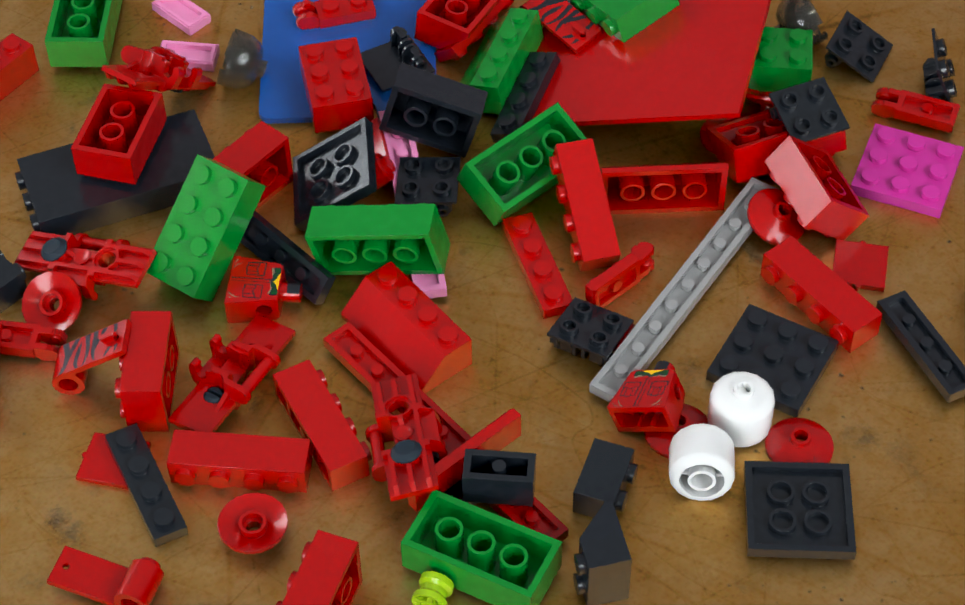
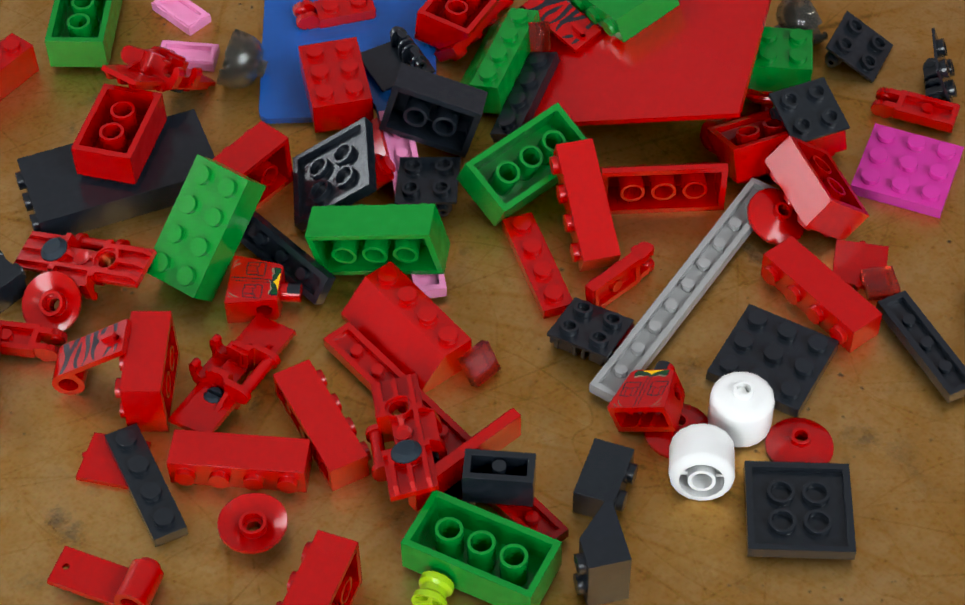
none -> clear red tile [458,340,501,387]
none -> clear red tile [528,21,551,52]
none -> clear red tile [860,266,901,301]

